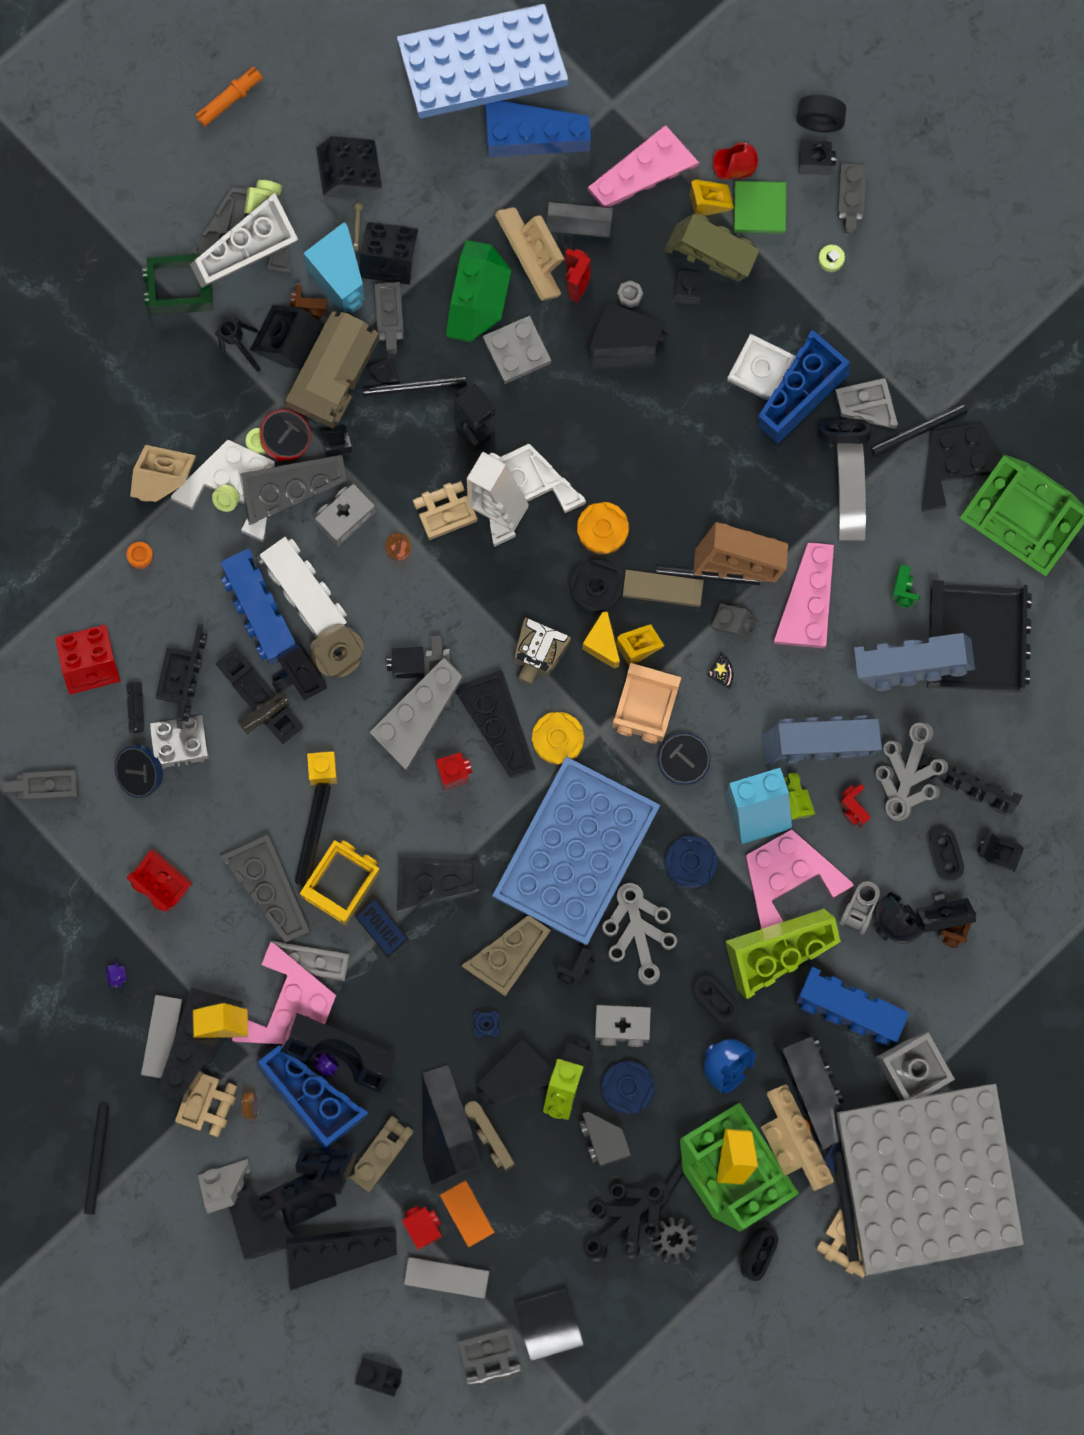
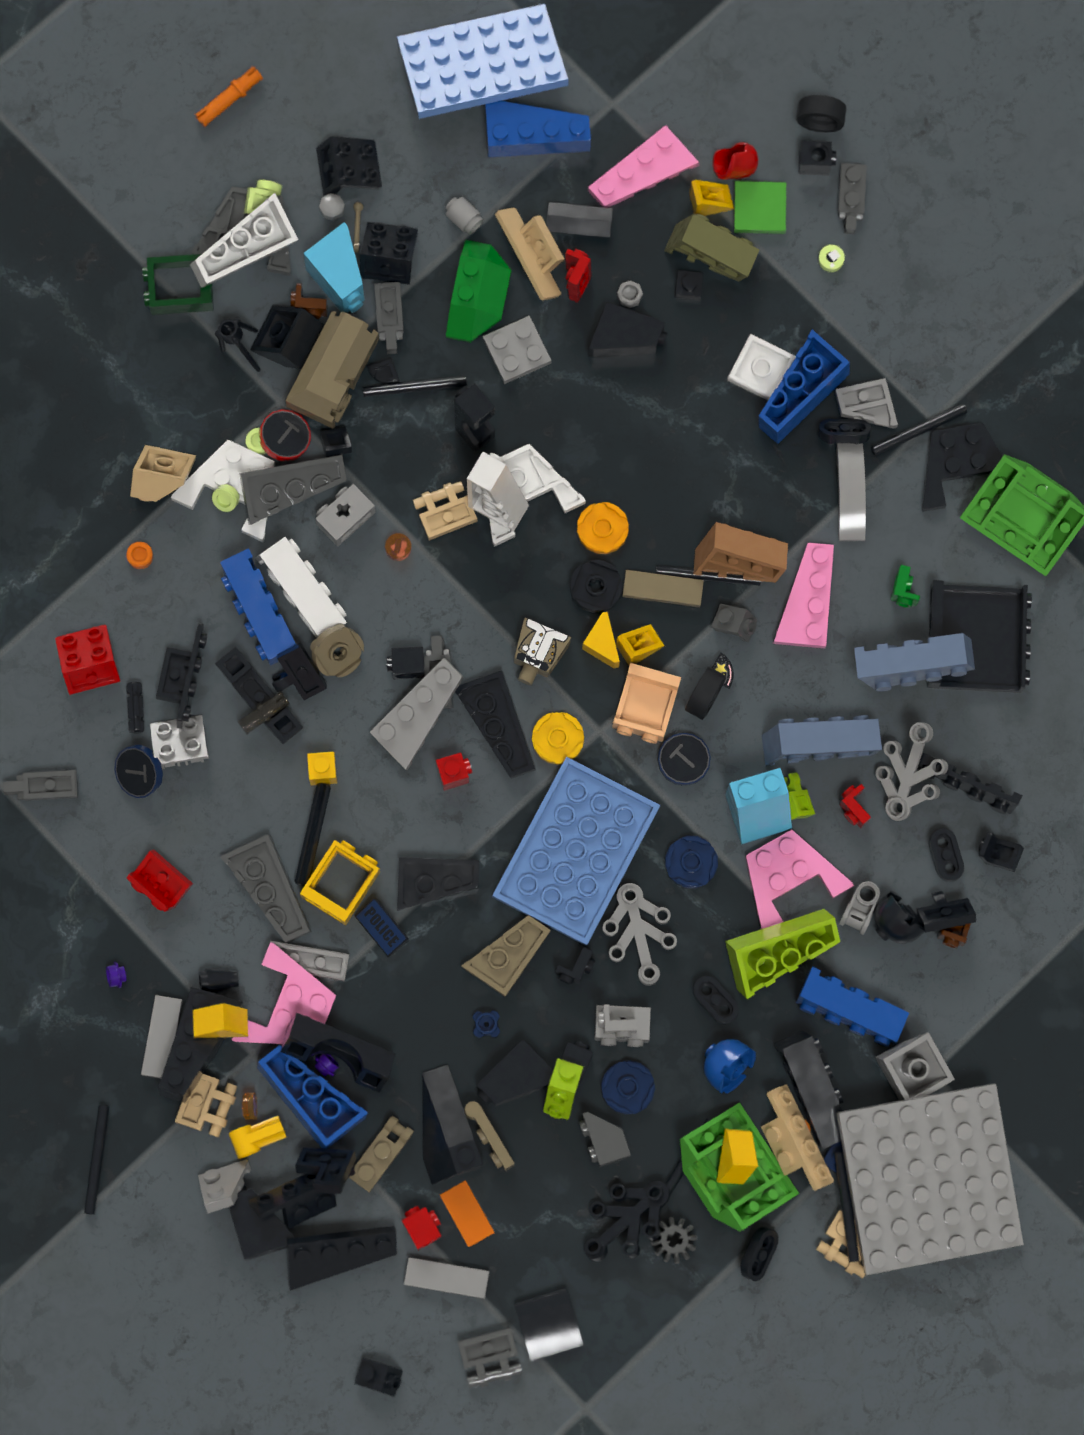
none -> black cone [199,968,239,993]
none -> yellow piece [229,1116,287,1159]
none -> light grey tile [319,193,345,221]
none -> light grey brick [446,197,484,235]
none -> light grey bracket [598,1004,637,1039]
none -> black tyre [685,667,726,720]

